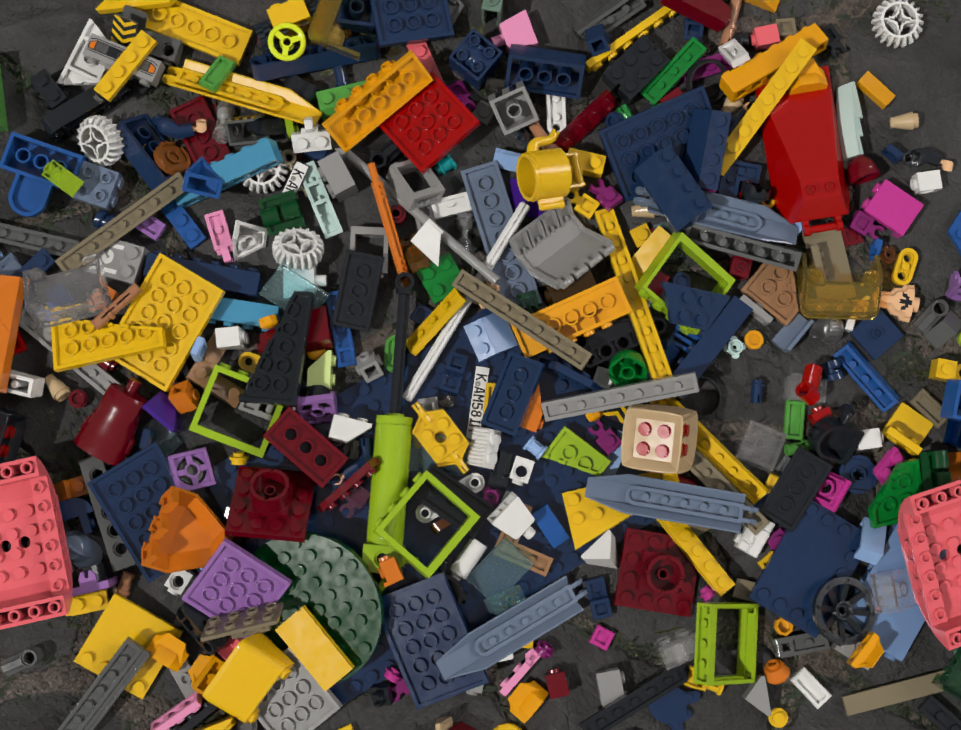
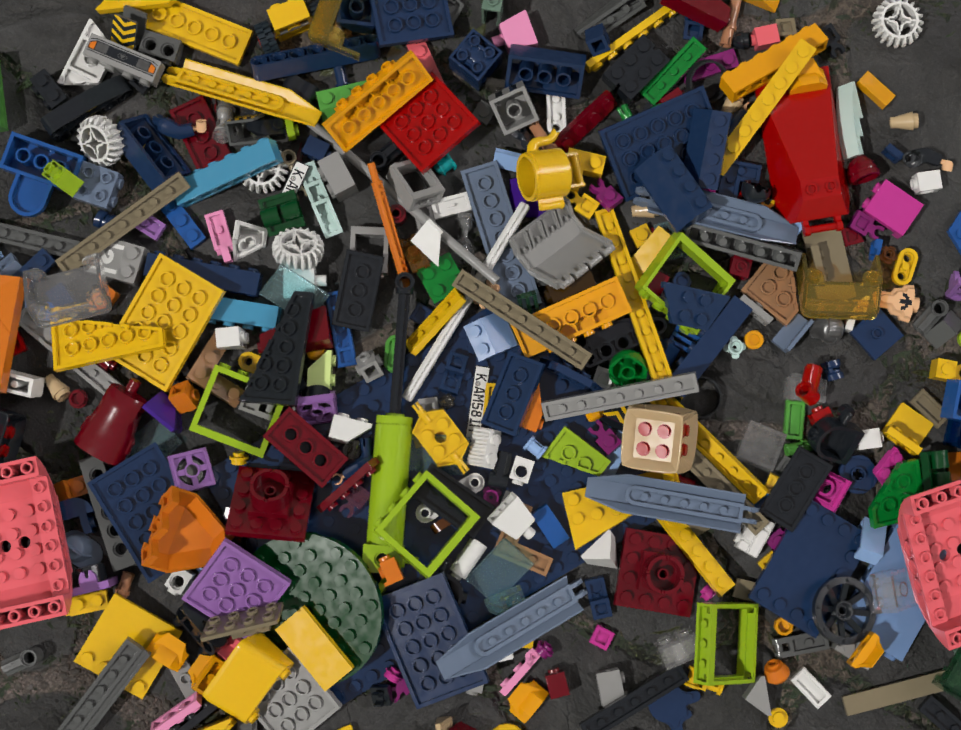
nougat pin [90,282,143,330] -> none
yellow plate [94,30,158,102] -> none
dark blue tile [139,428,155,448] -> none
dark orange tile [153,141,191,175] -> none
blue slope [181,156,223,199] -> none
light blue tile [190,336,208,362] -> none
bright green tile [199,55,236,93] -> none
light orange tile [259,314,279,330] -> none
neon yellow piece [268,23,306,61] -> none
white hinge [291,116,332,153] -> none
magenta plate [447,80,477,111] -> none
dark blue tile [606,111,624,126] -> none
white plate [718,38,750,69] -> none
dark blue pin [749,380,765,403] -> none
blue slope [832,341,900,413] -> none

